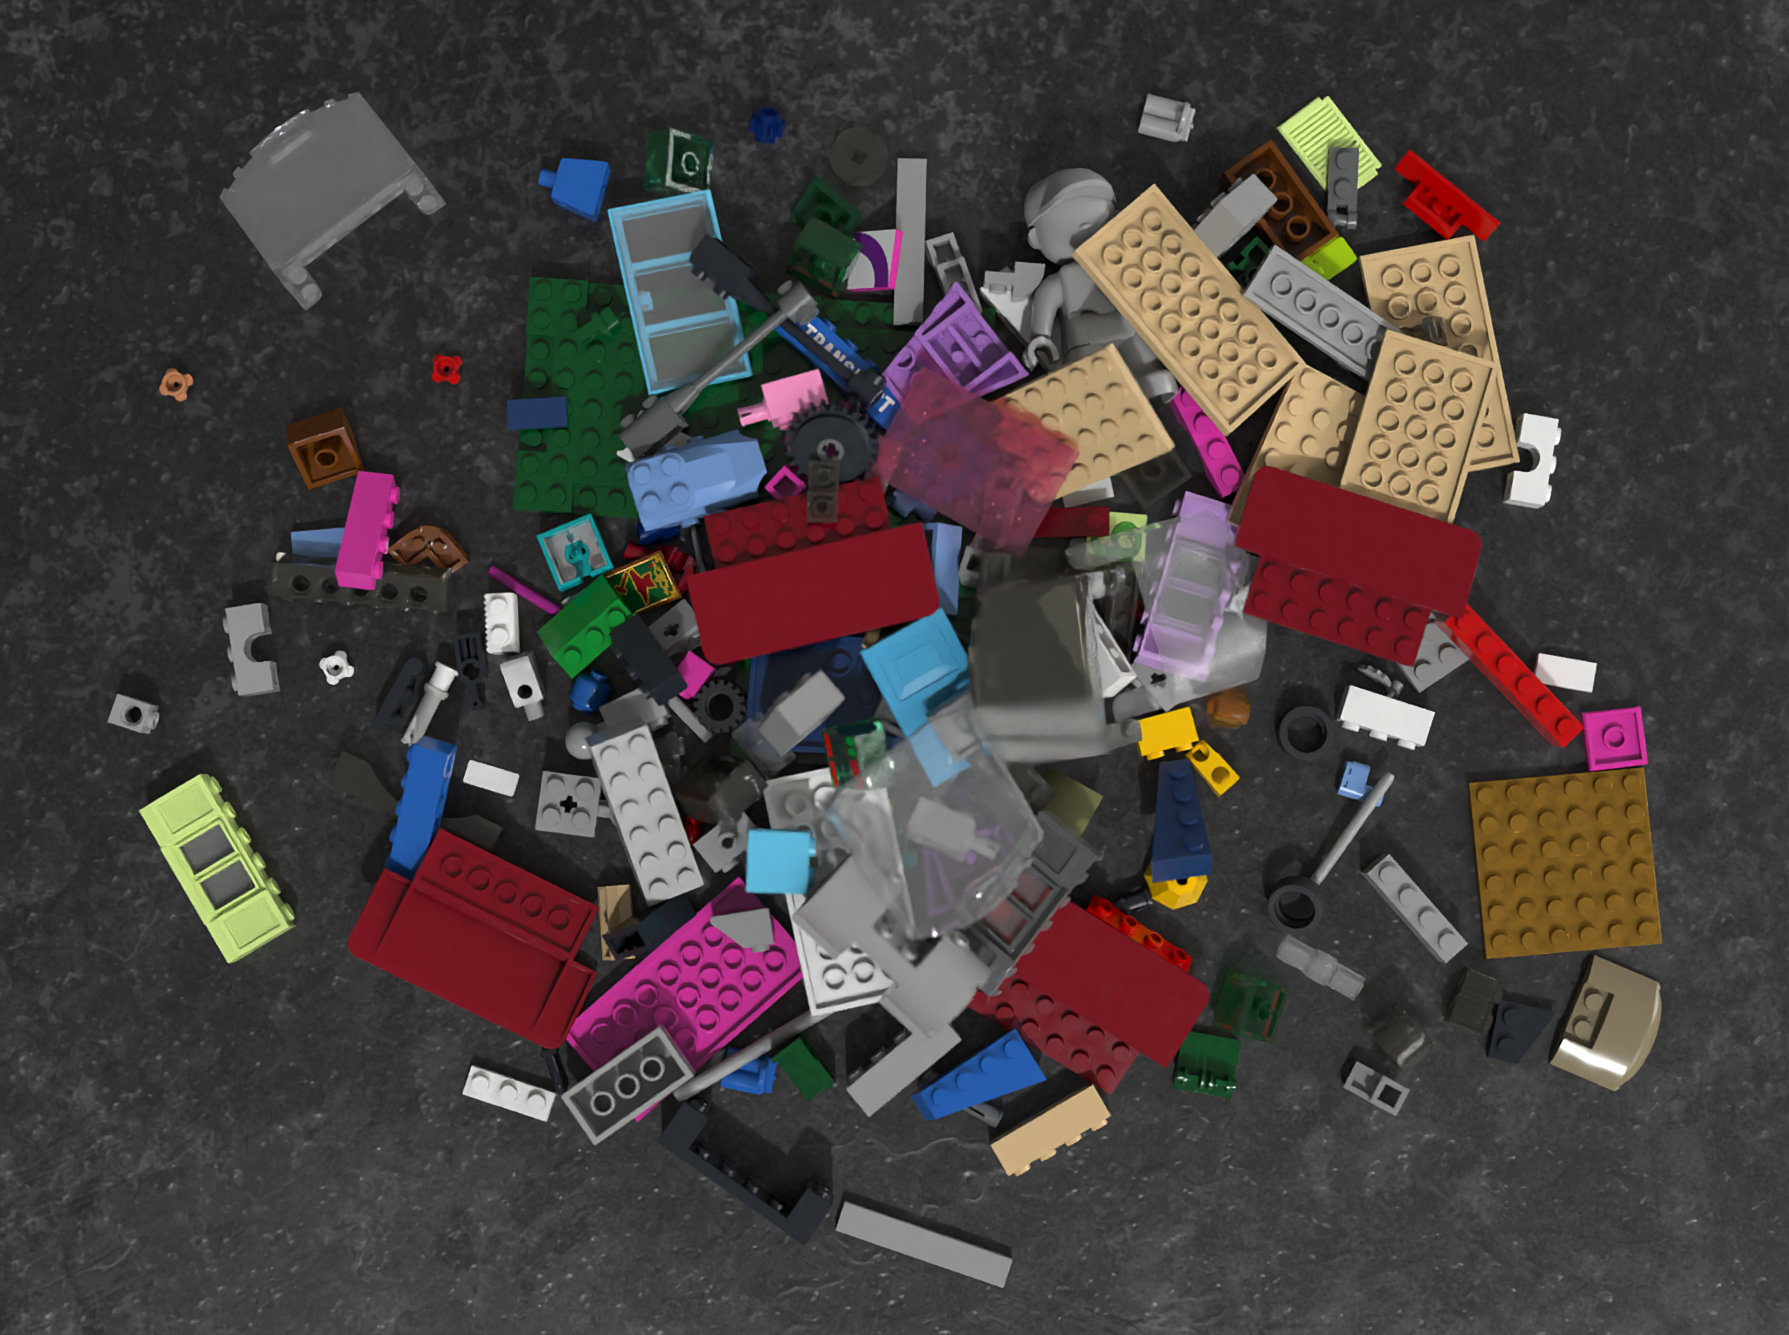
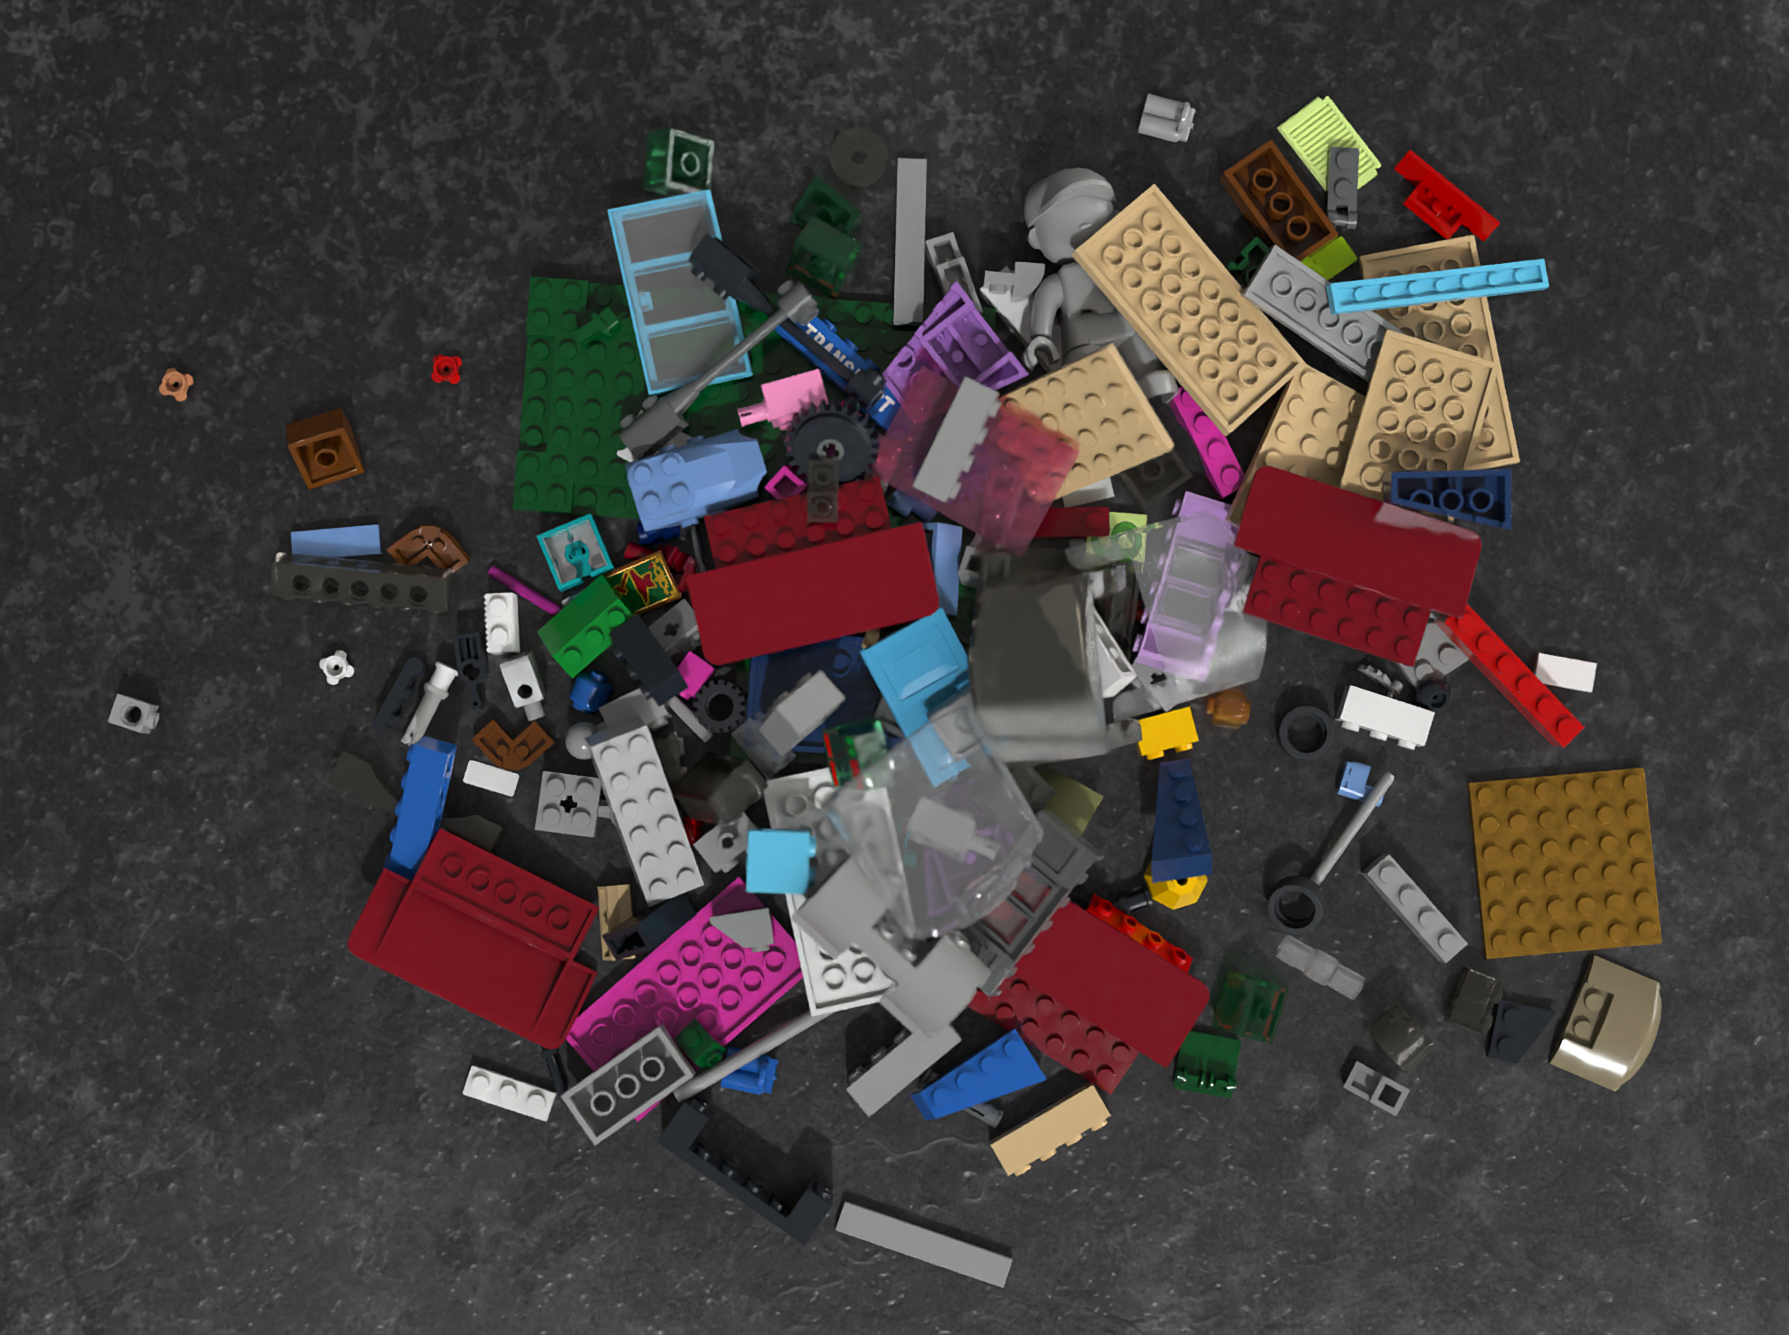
yellowish green window [139,774,296,963] -> none
clear windscreen [220,92,446,310] -> none
light grey arch [223,603,280,697] -> none
dark pink brick [335,471,400,590] -> none
dark blue tile [507,397,568,431] -> none
blue torso [538,158,611,222] -> none
clear blue gear [749,107,786,144] -> none
dark green panel [770,1033,836,1101] -> none
tile [847,229,903,292] -> none
yellow leg [1185,739,1240,798] -> none
light grey brick [1191,174,1278,260] -> none
clear smoke tile [1412,316,1448,347] -> none
white arch [1503,413,1561,509] -> none
dark pink tile [1580,706,1648,771] -> none
none -> reddish brown plate [471,719,556,770]
none -> dark green bracket [673,1018,726,1070]
none -> light grey brick [913,377,1002,503]
none -> medium azure plate [1326,259,1549,315]
none -> dark blue wedge [1383,469,1511,530]
none -> black plate [1416,677,1451,712]

